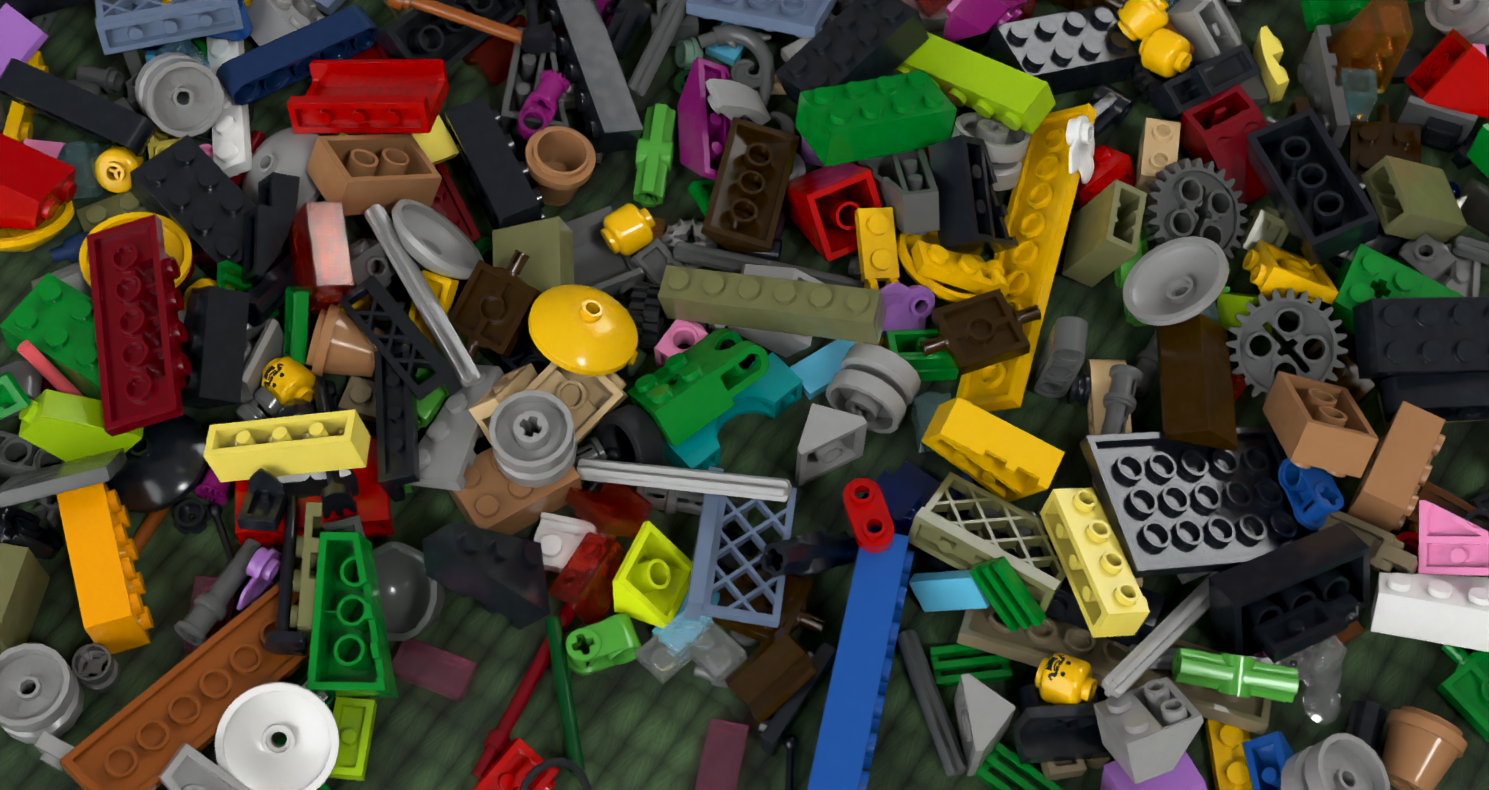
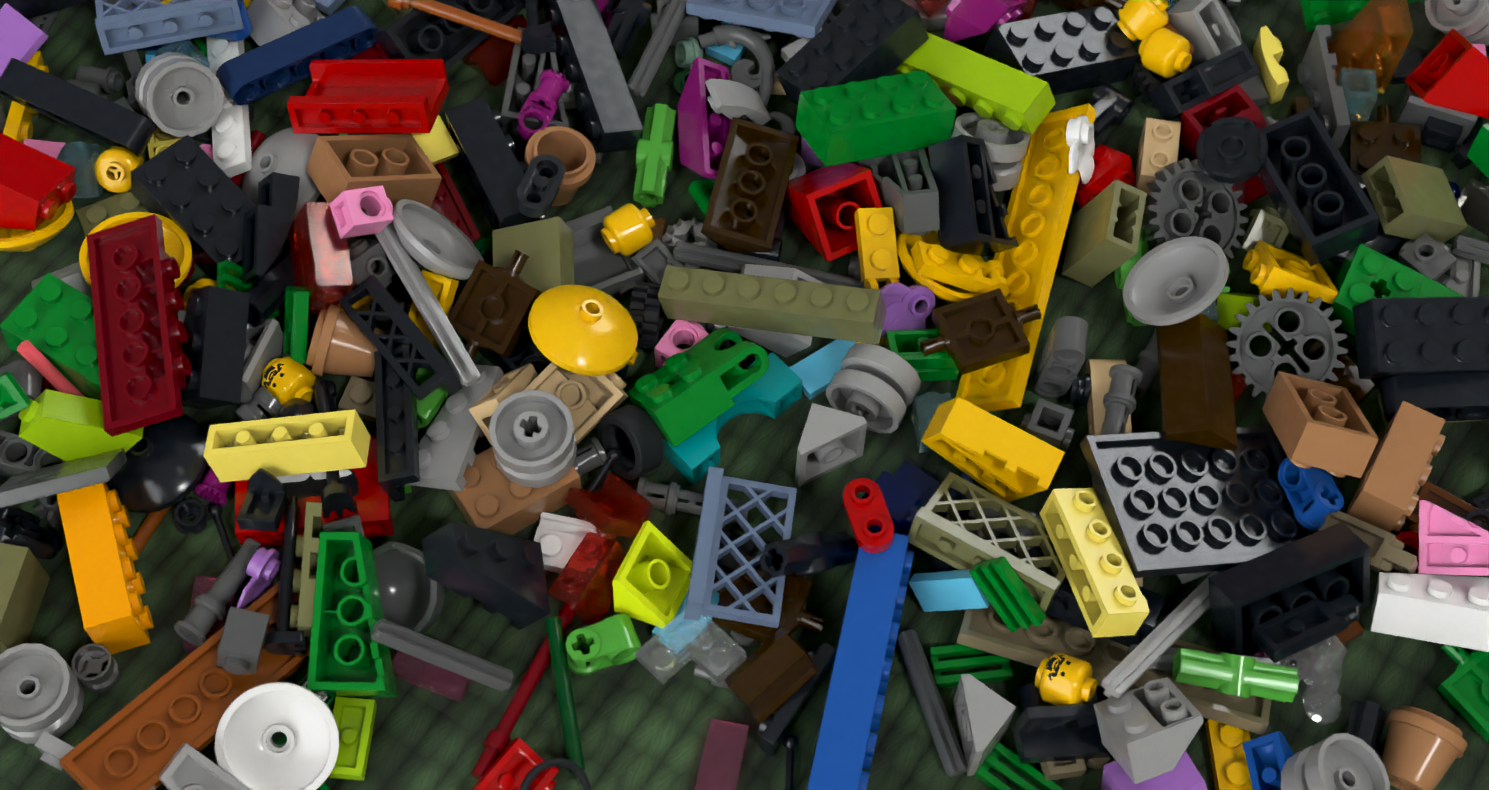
dark blue cylinder [50,232,89,263] -> none
light grey axle [576,458,792,502] -> none
none -> dark grey brick [216,606,270,675]
none -> bright pink brick [329,185,394,239]
none -> dark grey axle [371,619,514,691]
none -> black plate [515,154,565,218]
none -> dark grey brick [1019,398,1075,451]
none -> black tile [1196,116,1269,184]

